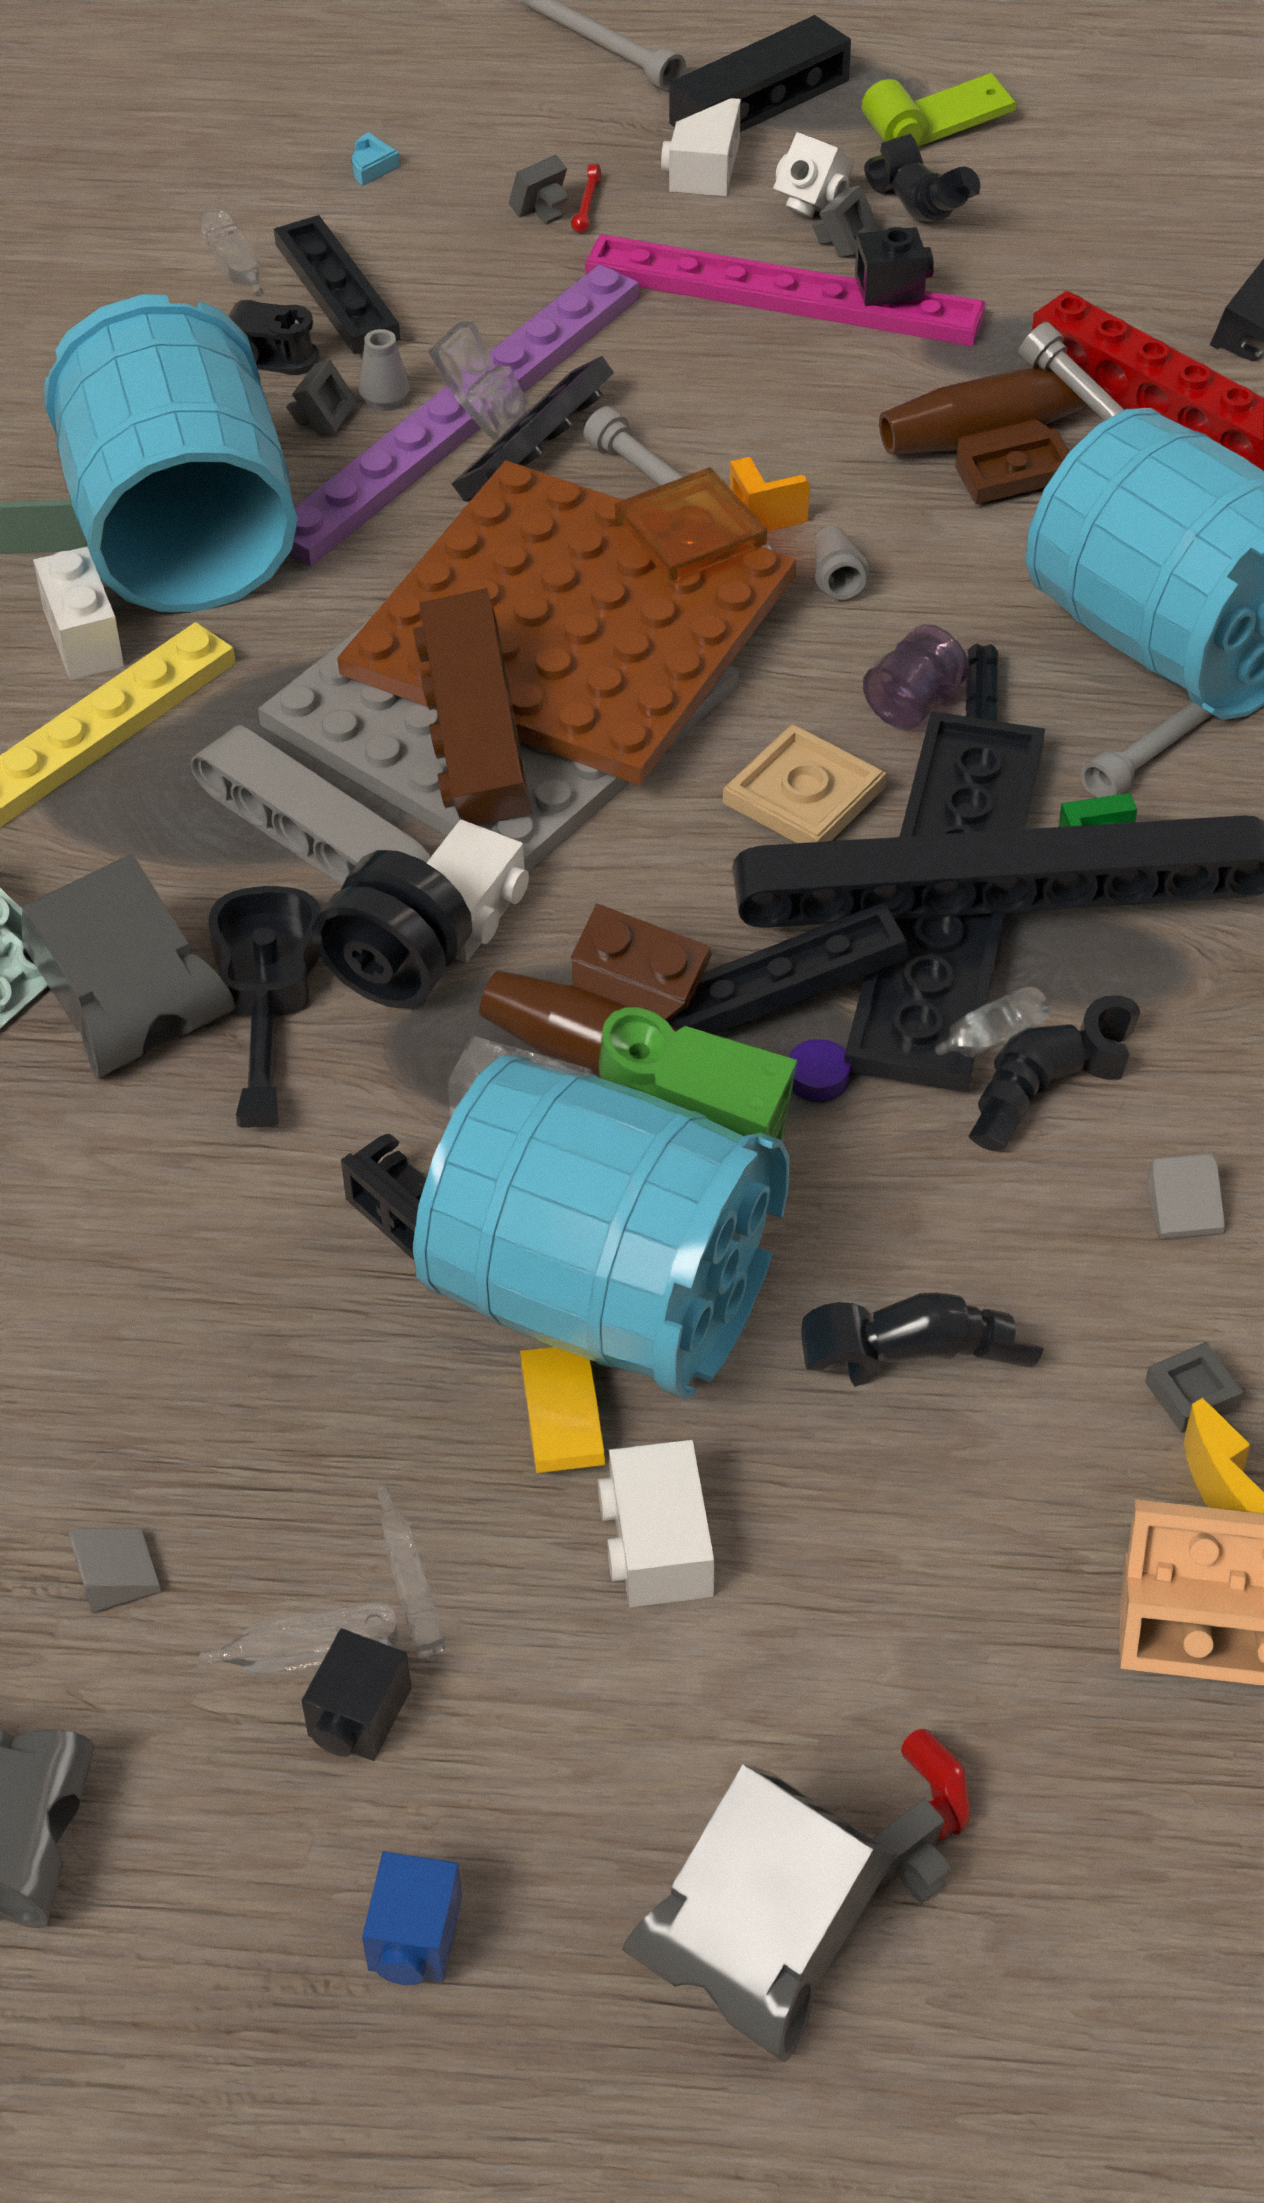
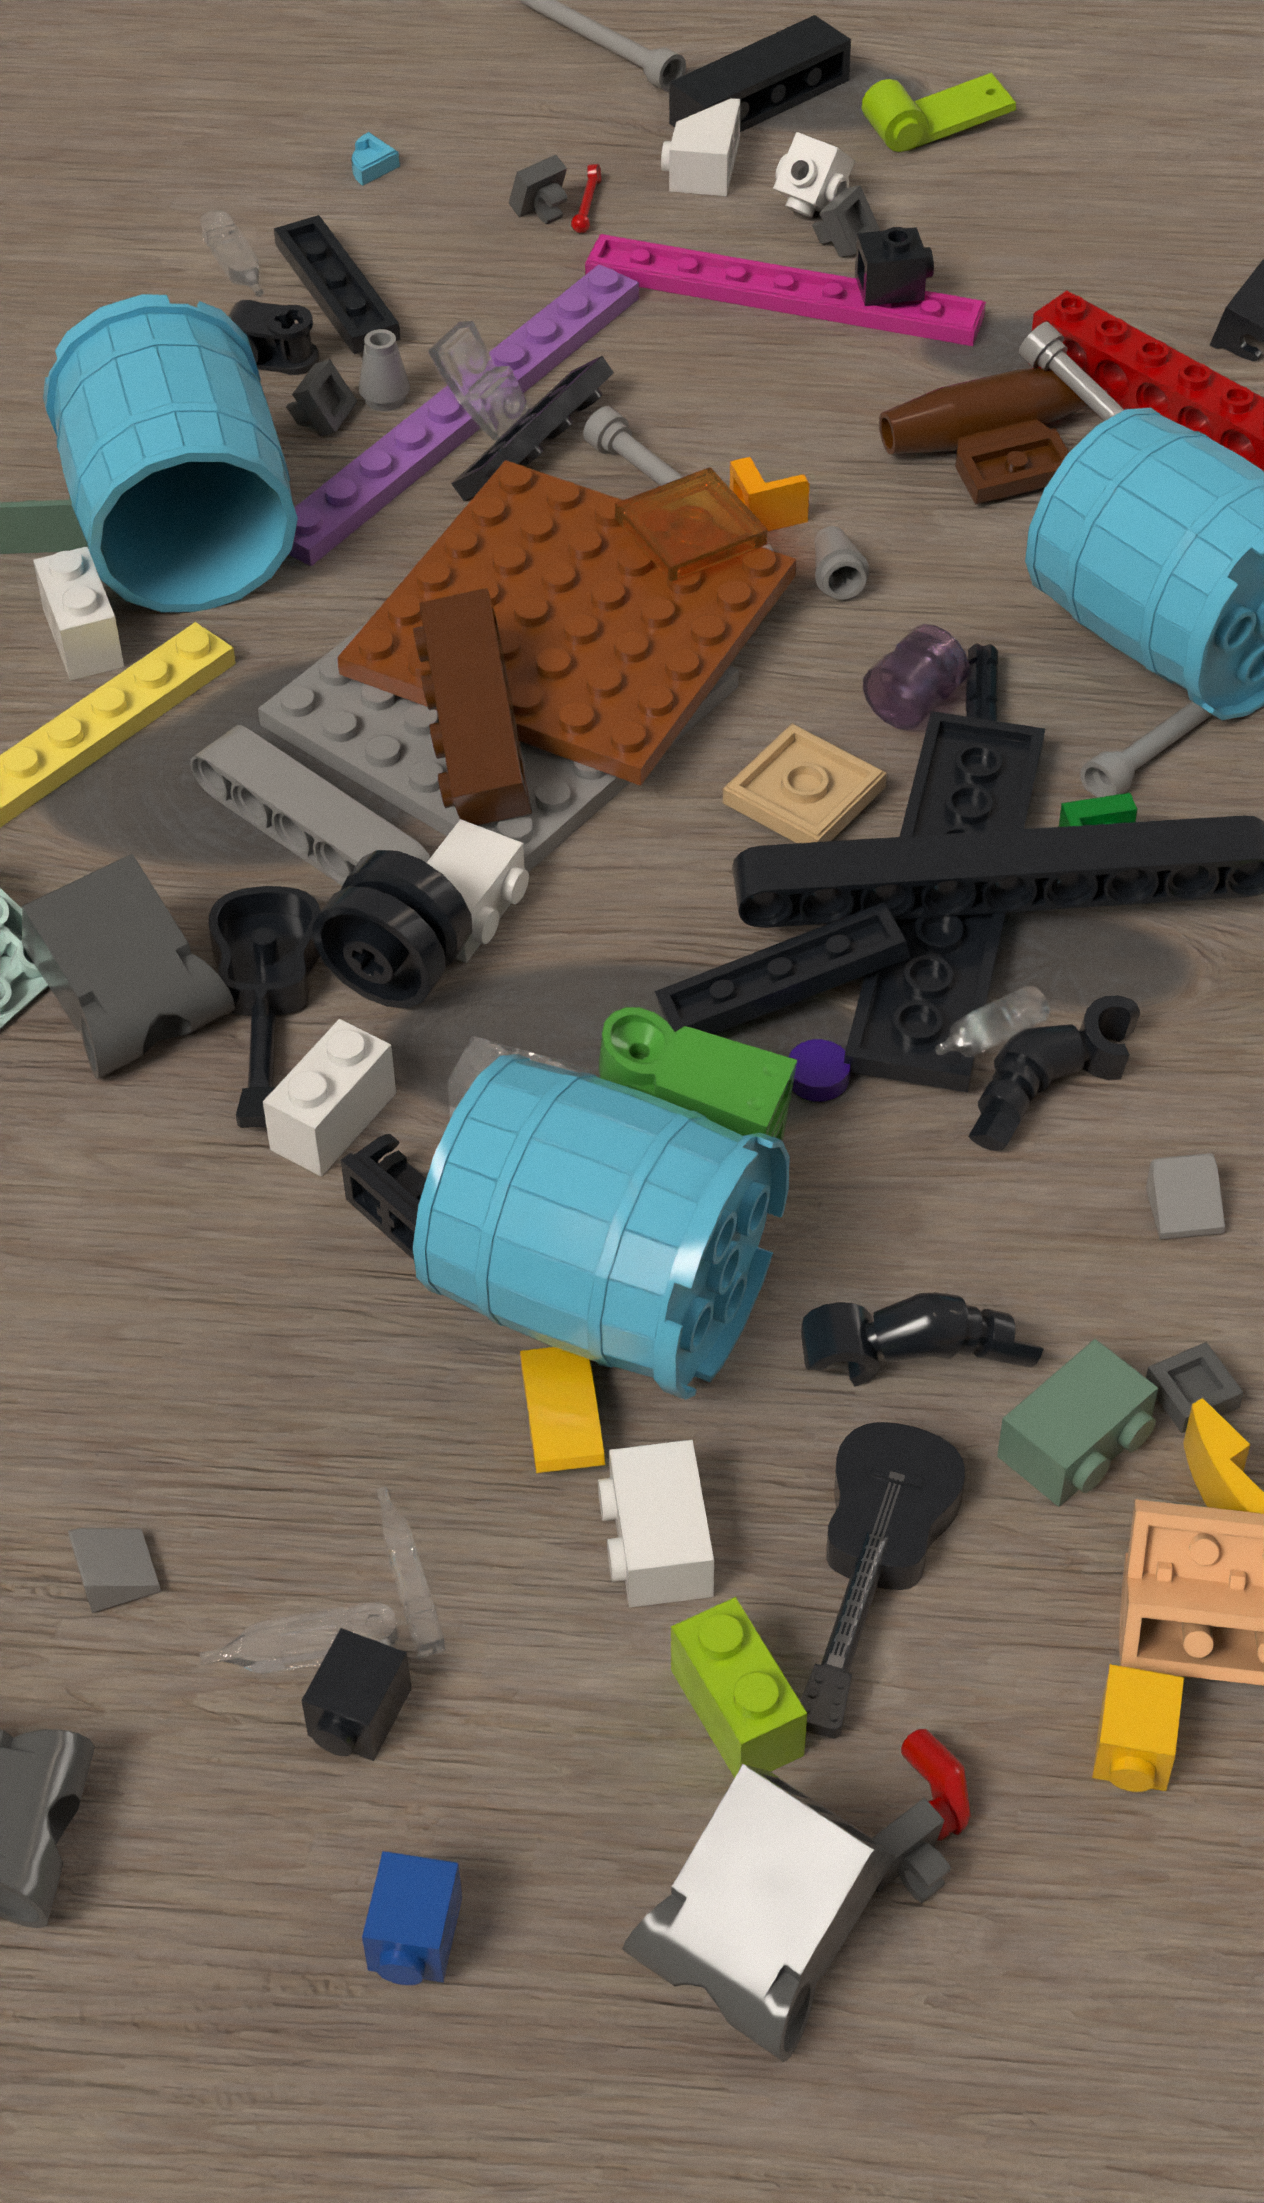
reddish brown plate [479,903,712,1076] -> none
black piece [864,134,981,222] -> none
none -> white brick [263,1019,396,1177]
none -> lime brick [671,1597,807,1778]
none -> black piece [800,1422,965,1739]
none -> sand green brick [997,1339,1158,1507]
none -> yellow brick [1092,1664,1184,1792]

